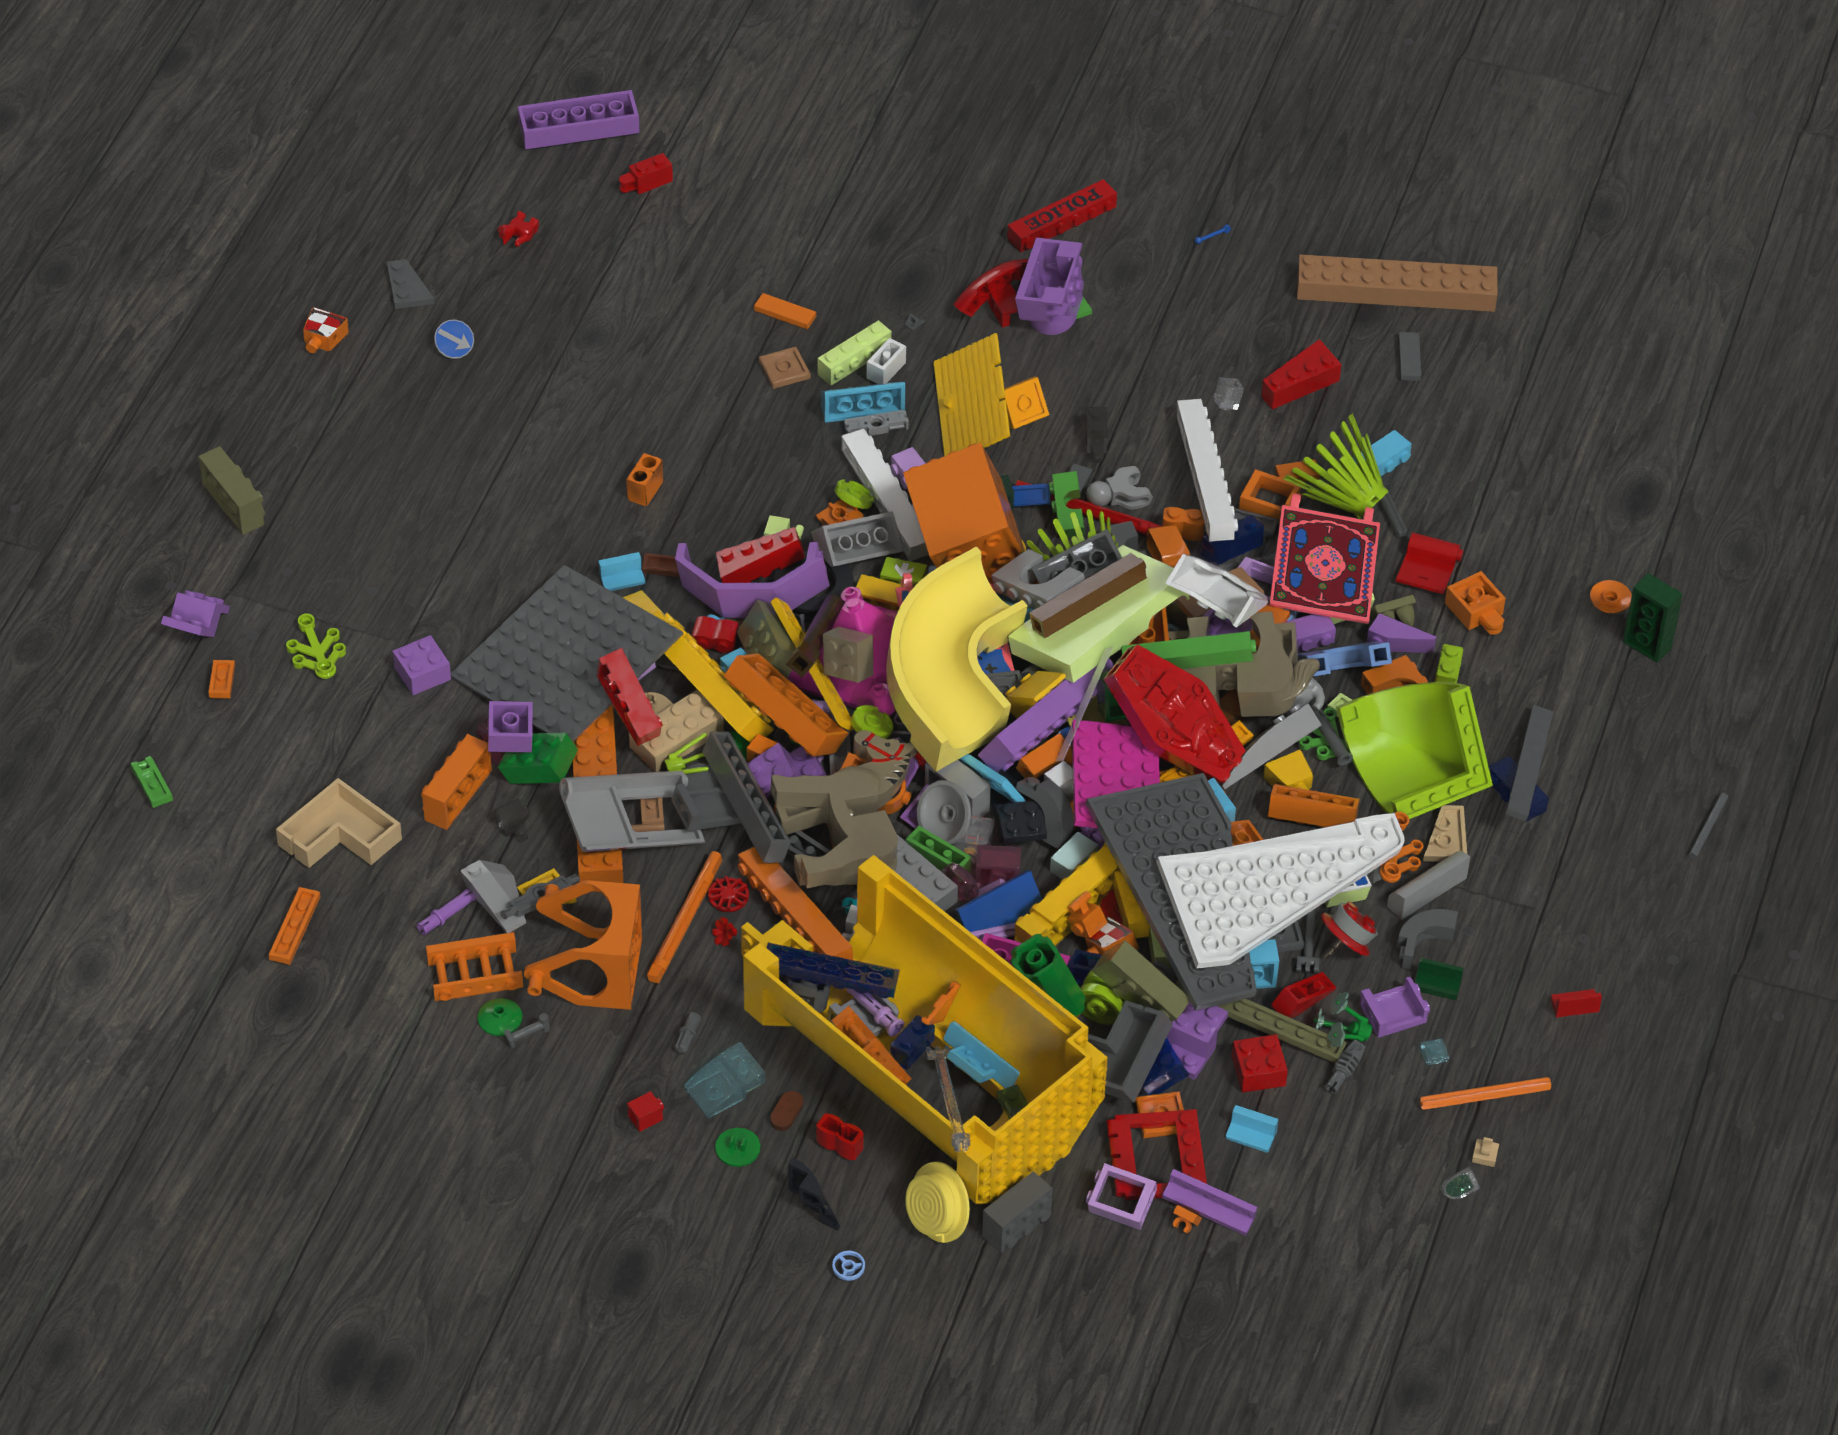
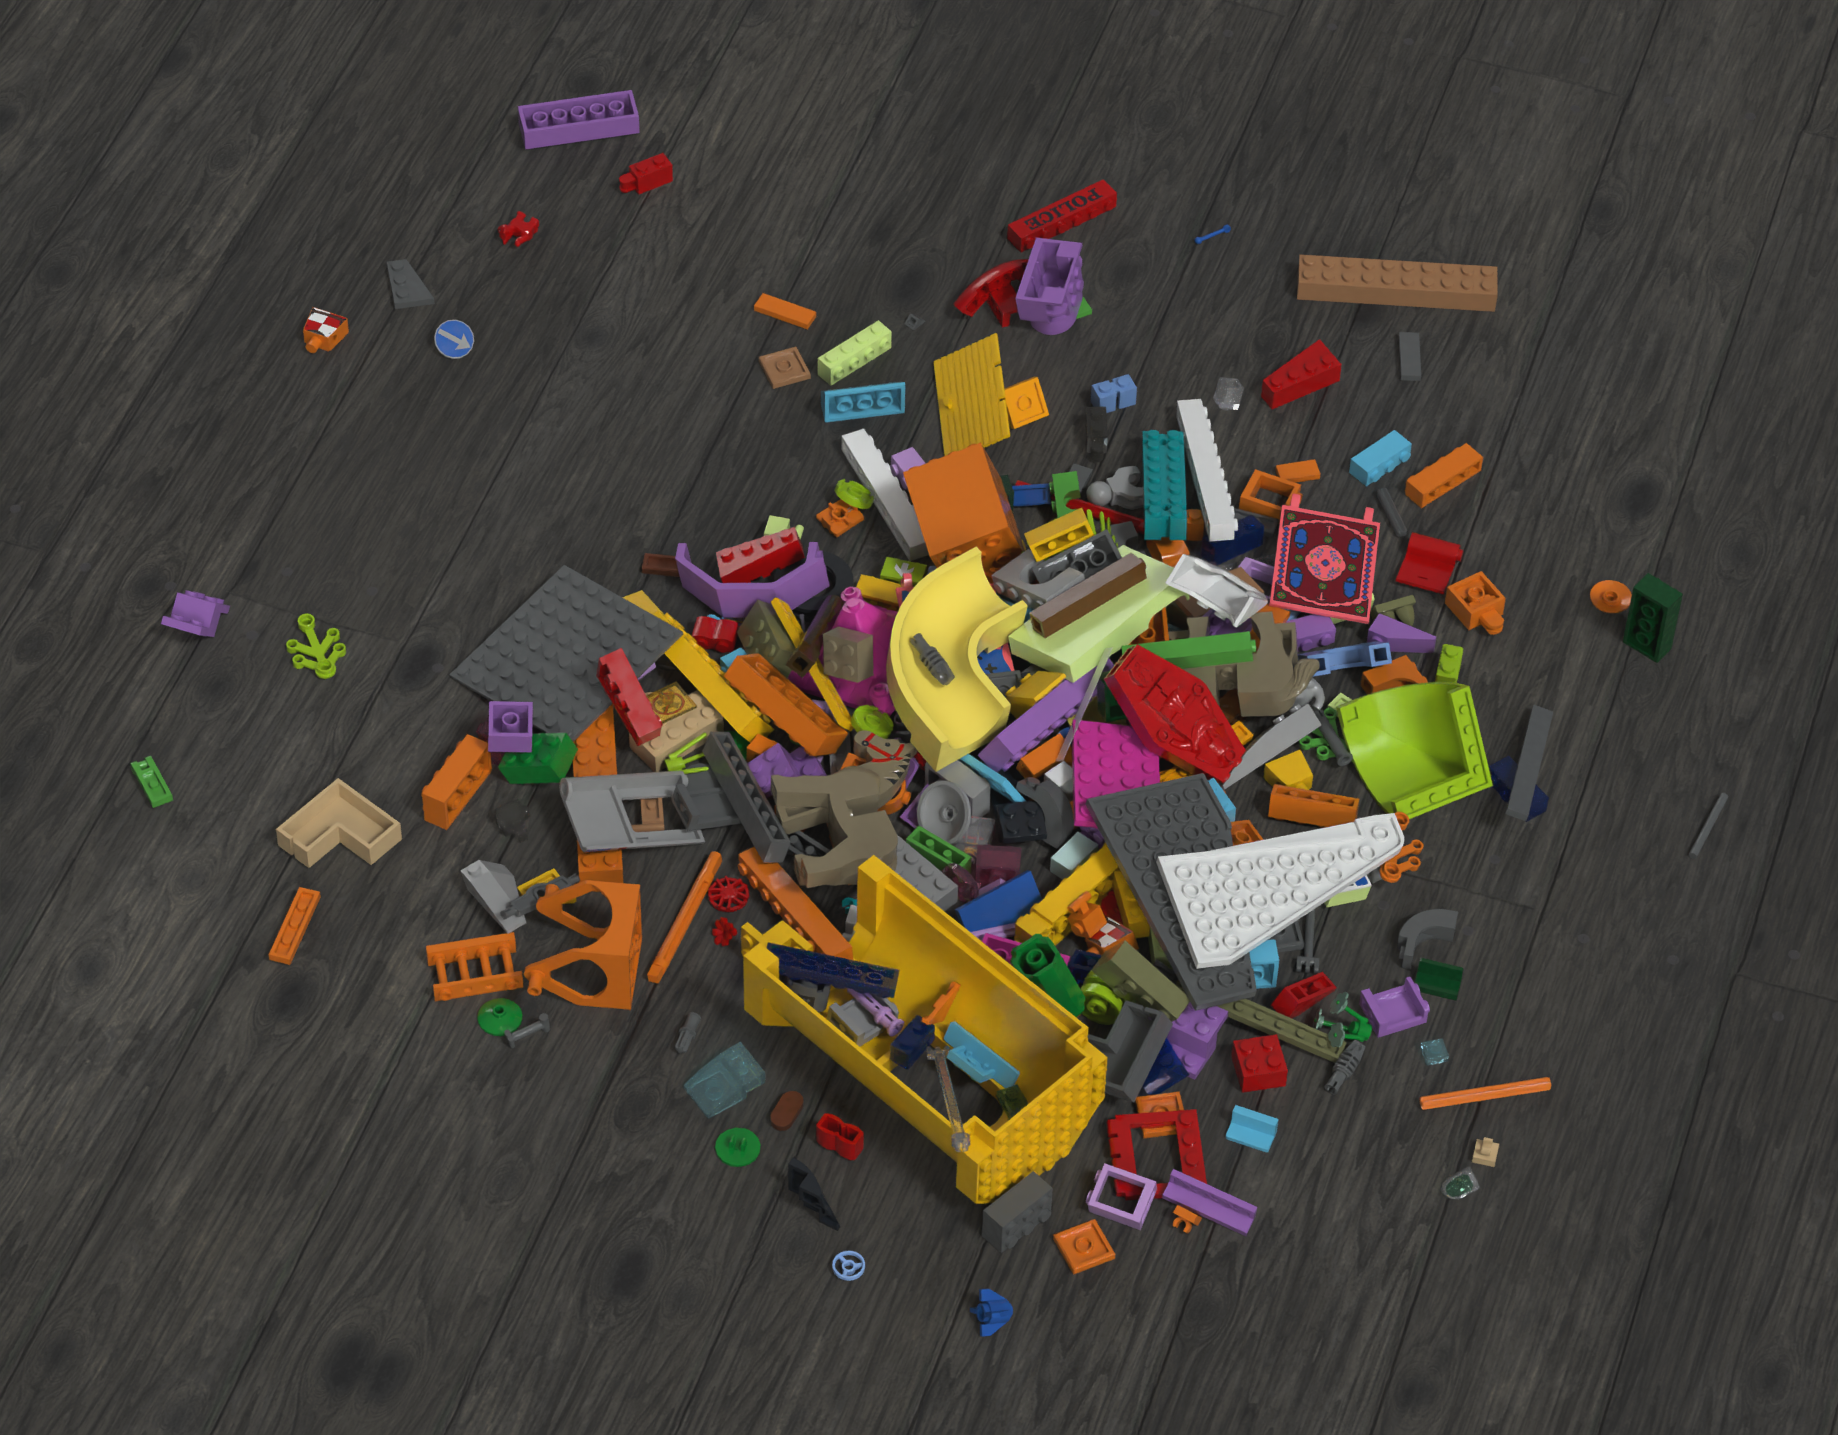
olive brick [198,446,265,535] -> none
orange plate [209,660,235,698] -> none
medium lavender brick [393,635,451,695] -> none
medium lavender pin [416,888,476,936] -> none
medium azure panel [599,552,645,591] -> none
orange piece [626,453,663,506] -> none
red brick [627,1091,664,1132] -> none
light grey slope [811,511,904,567] -> none
orange fence [831,1006,912,1085] -> none
light grey piece [844,410,909,436] -> none
white brick [867,338,906,384] -> none
light yellow piece [906,1162,970,1243] -> none
lime plant [1283,413,1389,519] -> none
piece [1321,901,1378,958] -> none
light grey brick [1387,851,1470,920] -> none
tan wing [1423,805,1467,862] -> none
red panel [1550,989,1602,1018] -> none
none -> clear yellow piece [646,682,697,724]
none -> dark grey hinge [910,633,955,685]
none -> blue brick [970,1288,1013,1337]
none -> yellow brick [1024,508,1094,562]
none -> orange tile [1053,1219,1115,1275]
none -> medium blue piece [1091,374,1137,415]
none -> teal brick [1142,430,1187,540]
none -> orange brick [1405,443,1483,508]

